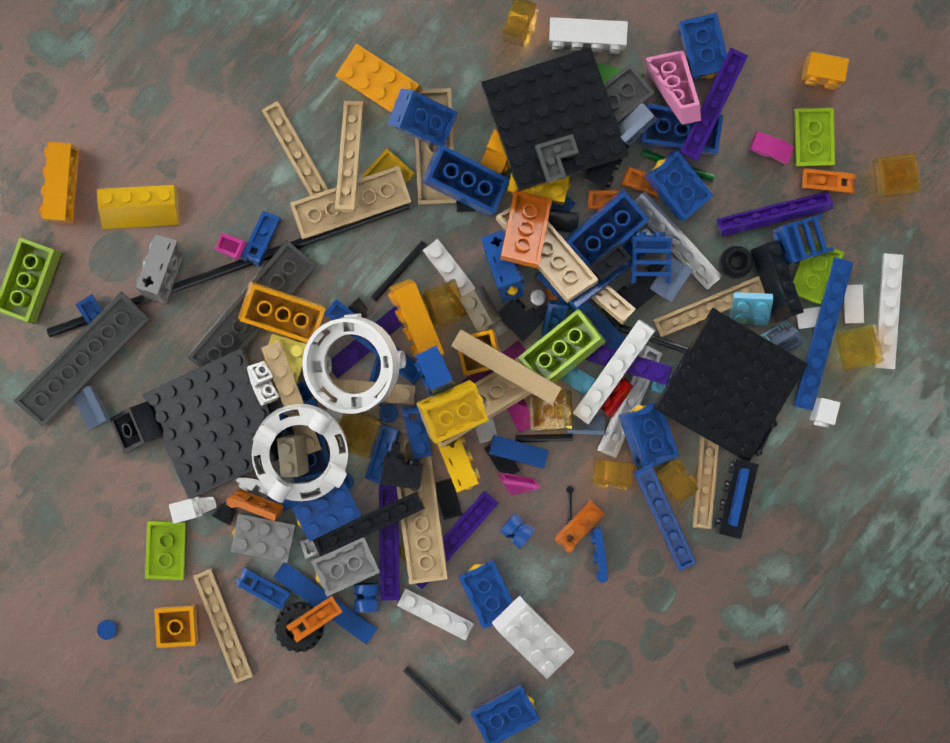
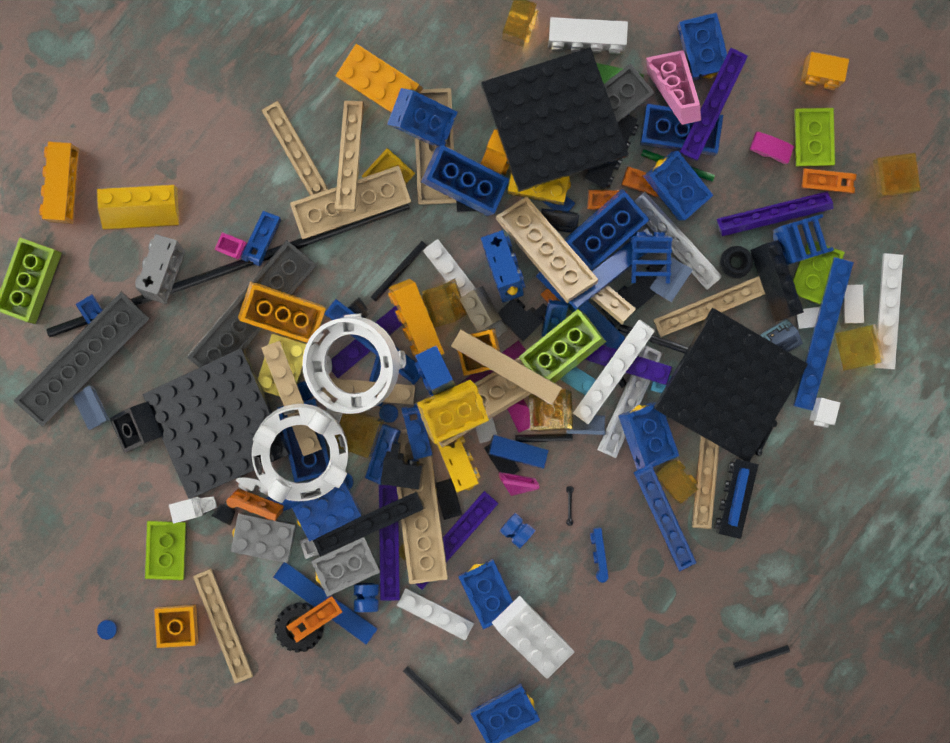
blue plate [235,567,291,610] -> none
white slope [247,361,280,406] -> none
dark tan brick [277,434,309,477] -> none
orange plate [500,190,552,268] -> none
white hair [530,289,546,306] -> none
dark grey plate [535,134,579,184] -> none
orange plate [555,500,605,553] -> none
black plate [589,243,631,282] -> none
clear yellow brick [591,459,634,490] -> none
red plate [601,376,634,417] -> none
sand blue panel [618,103,658,146] -> none
medium azure plate [730,292,773,326] -> none

